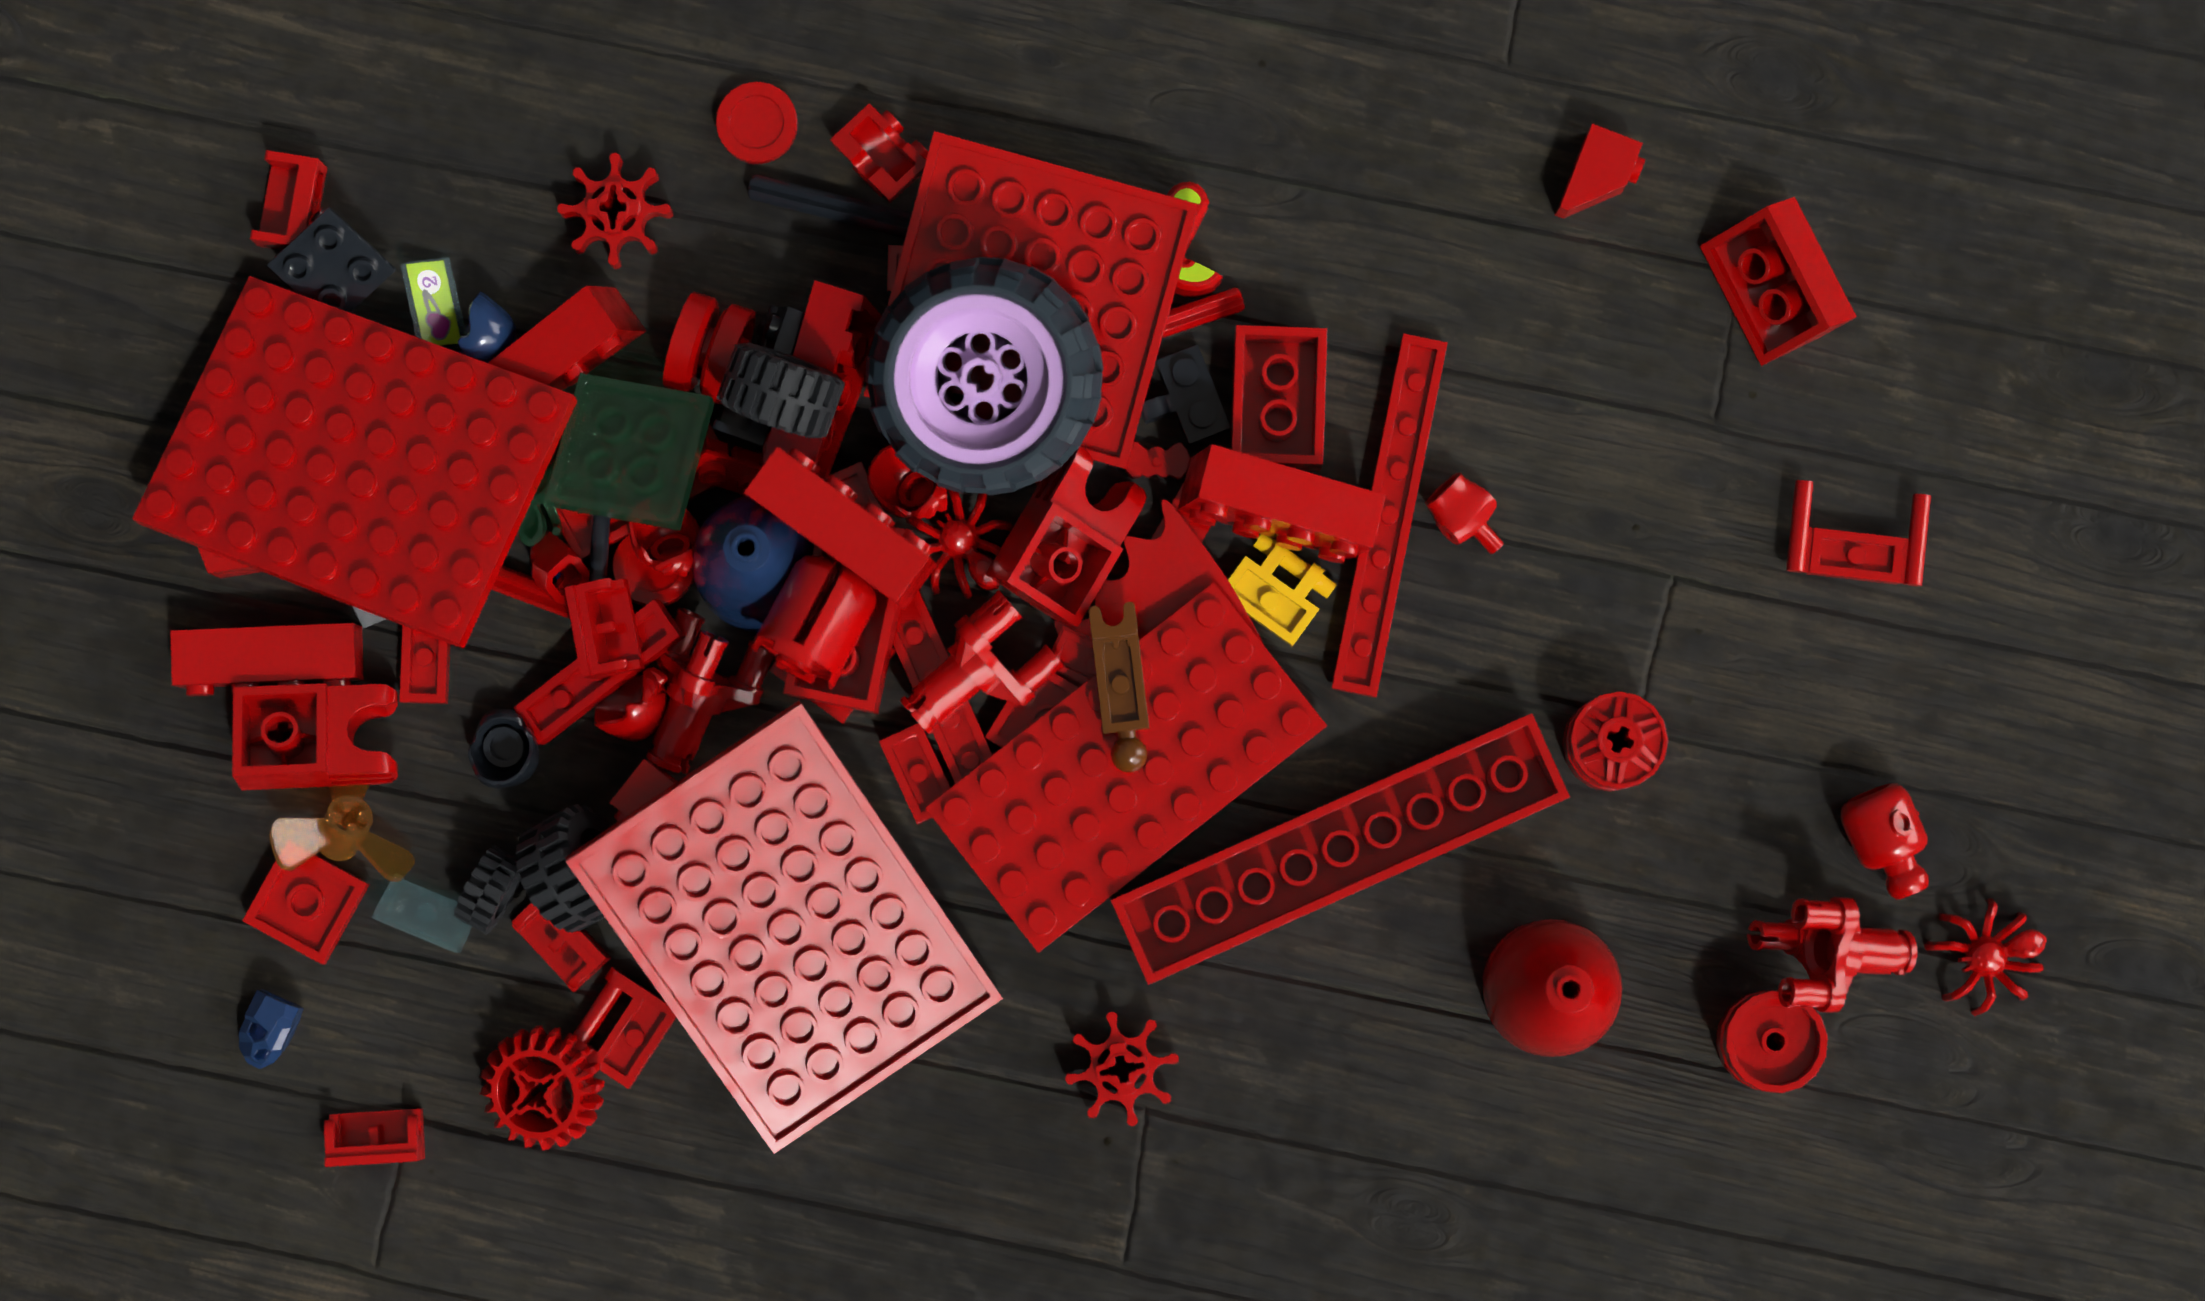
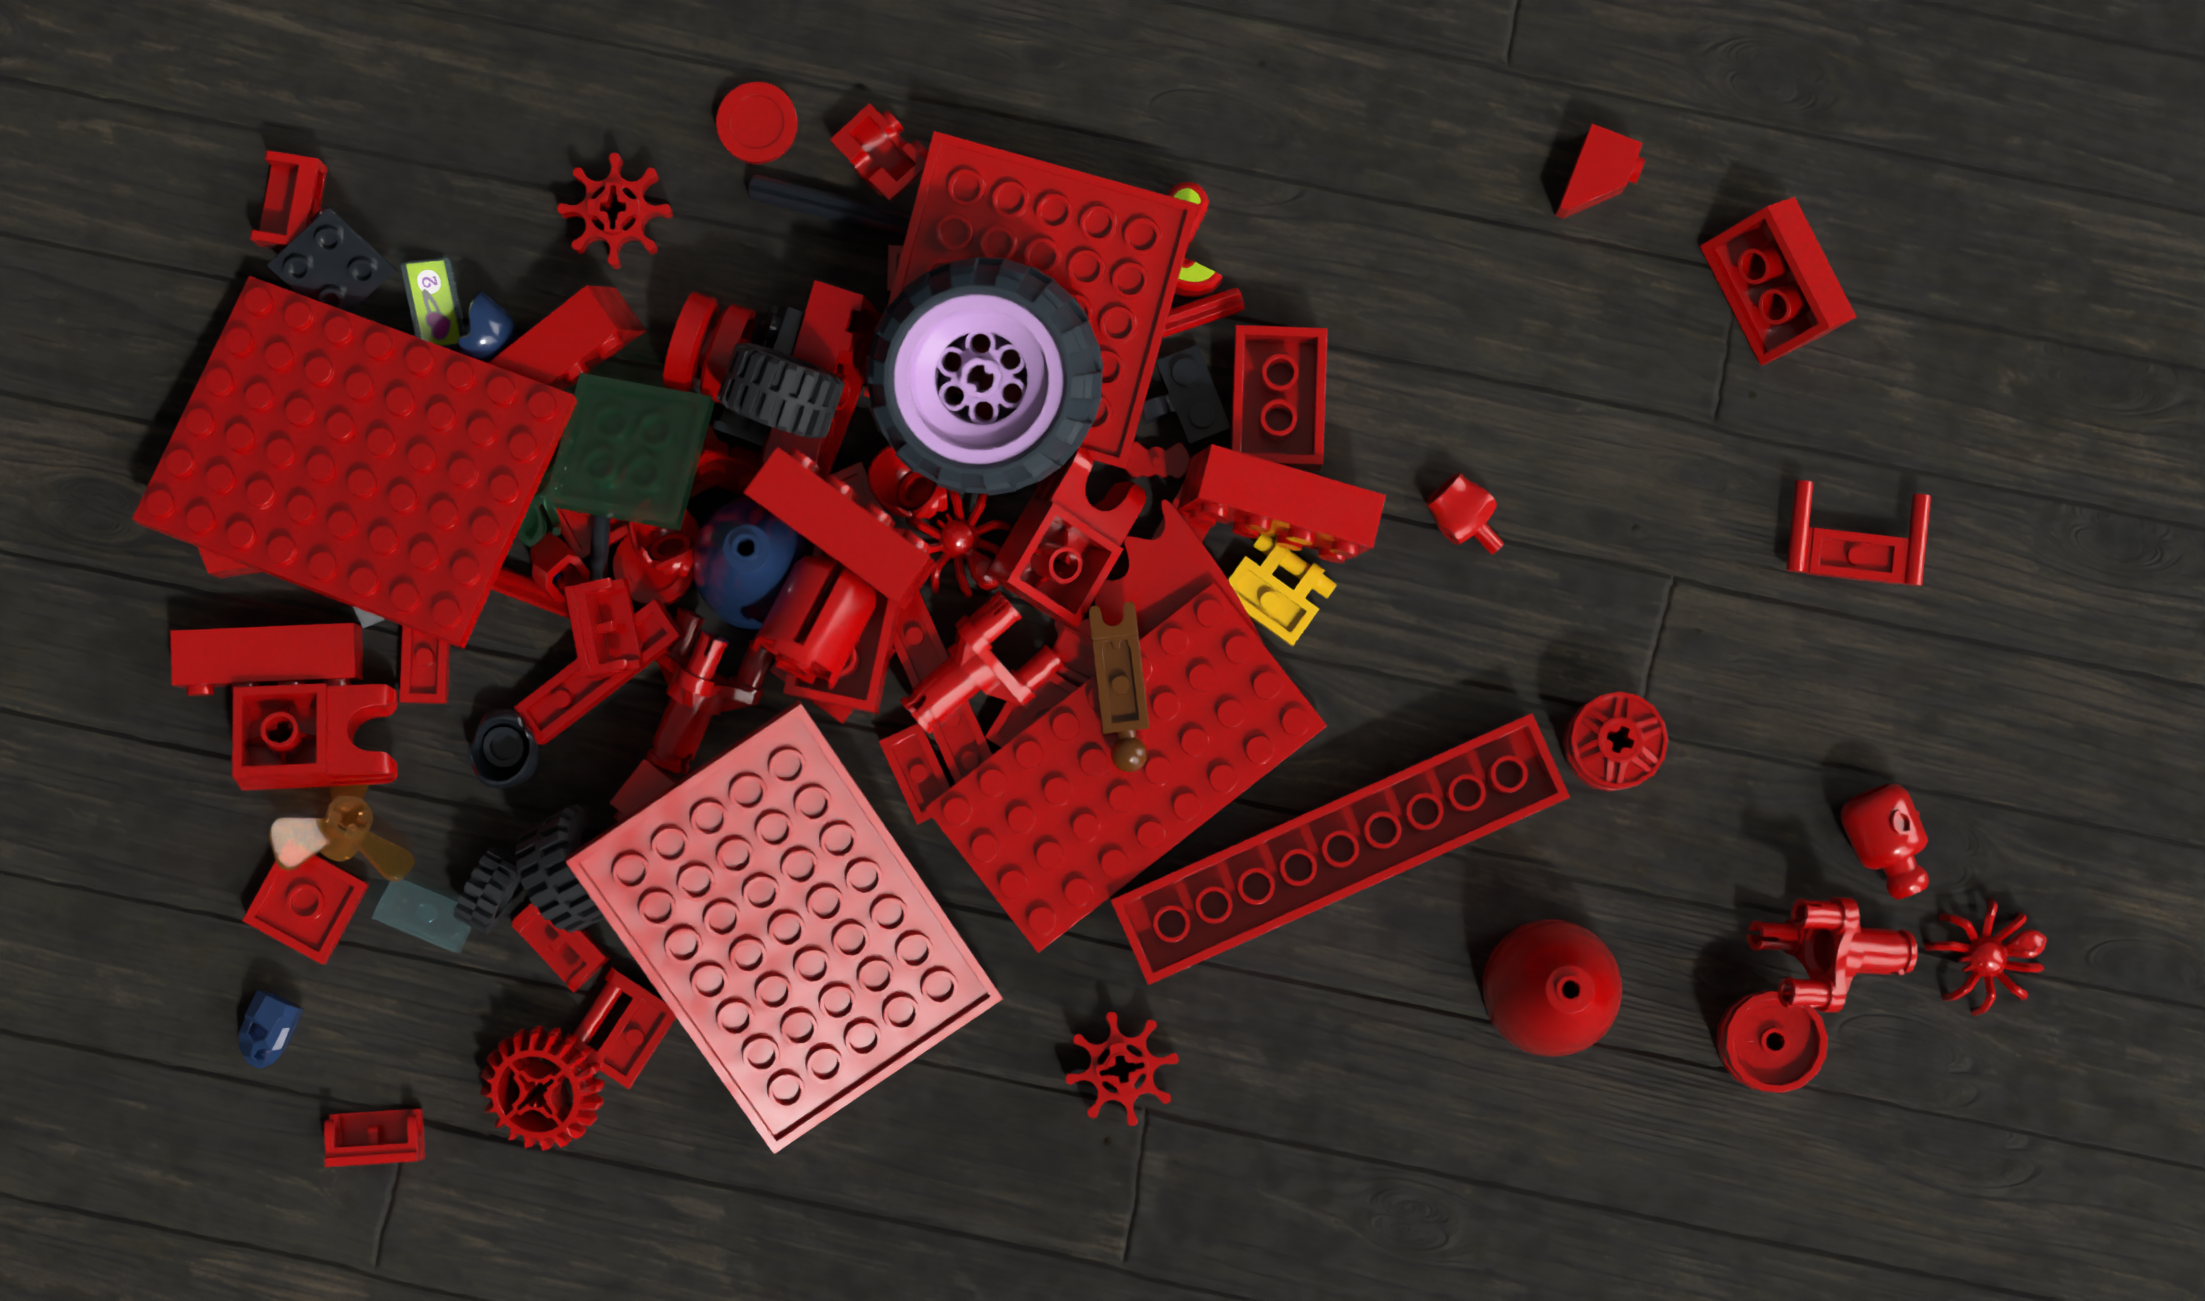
red hair [594,667,668,742] -> none
red plate [1331,333,1448,698] -> none

